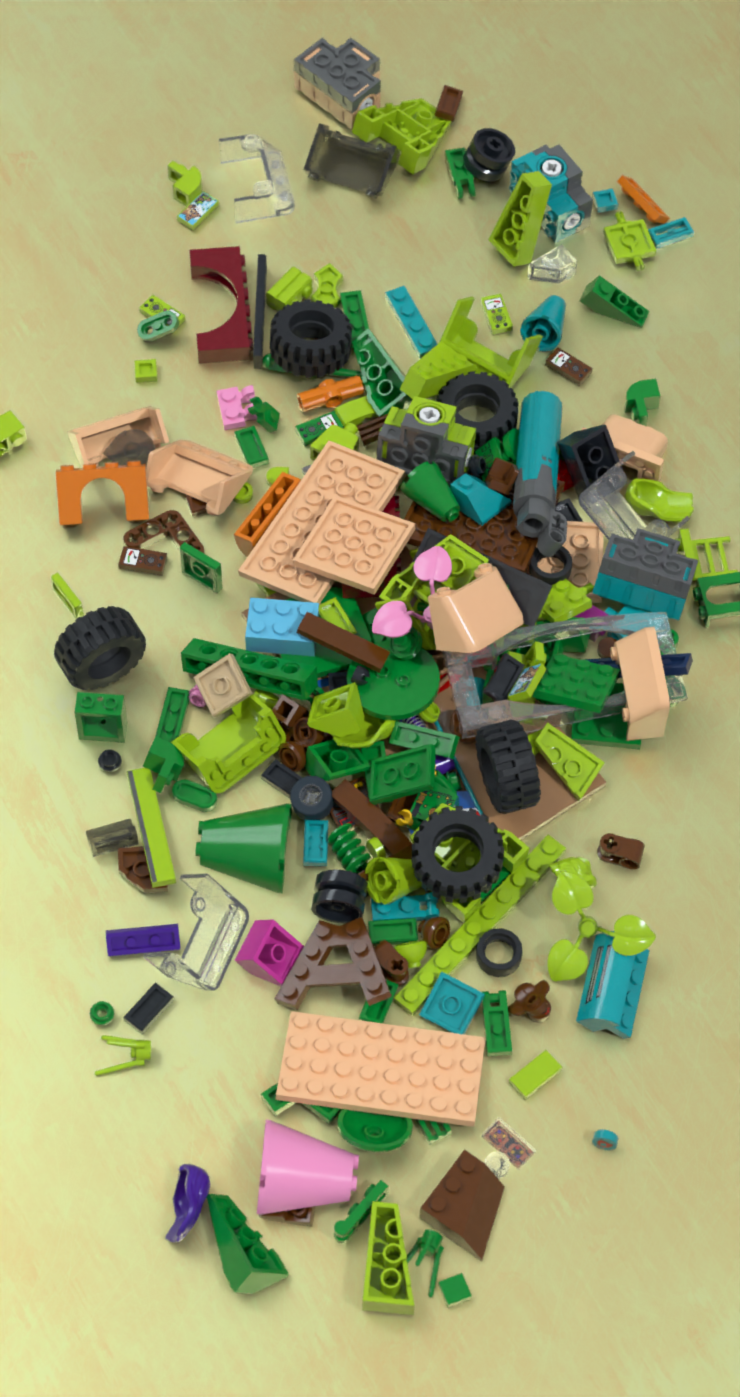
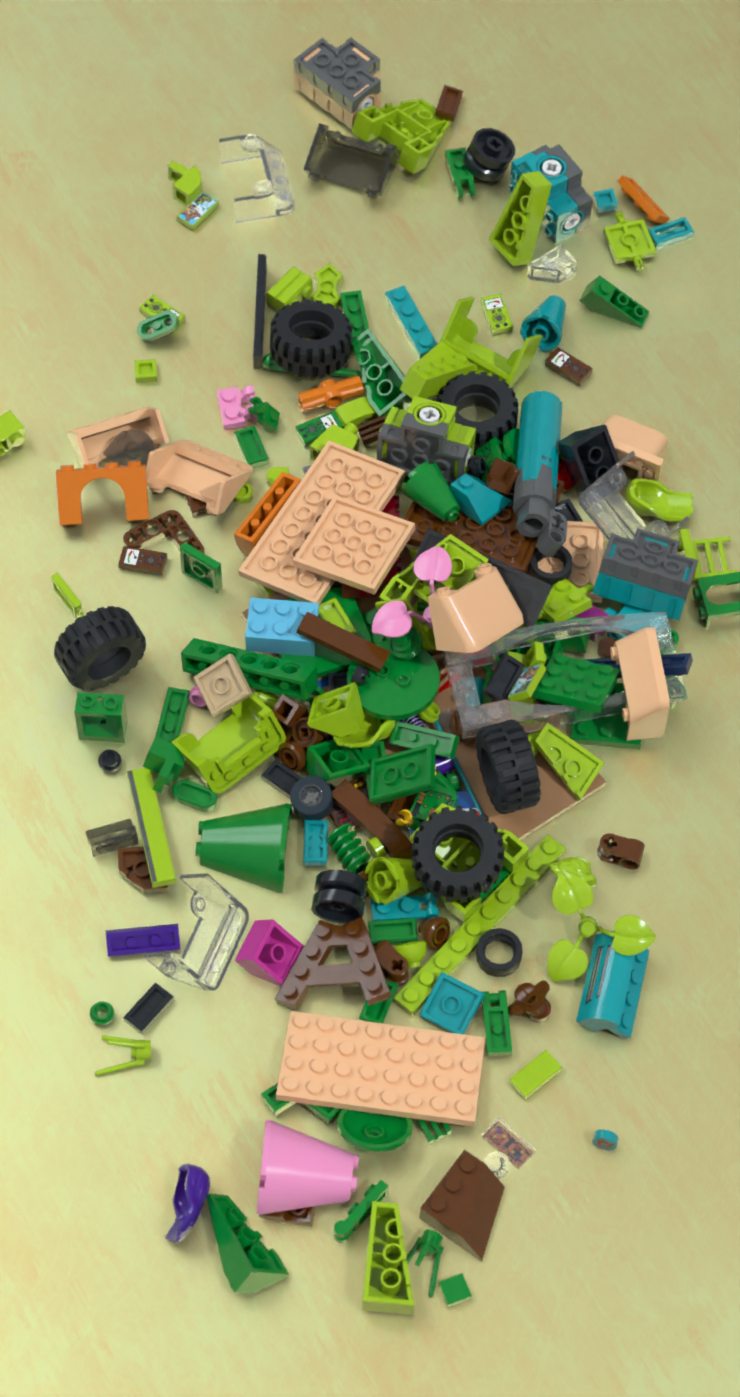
dark red arch [189,246,253,364] -> none
green brick [624,379,661,426] -> none

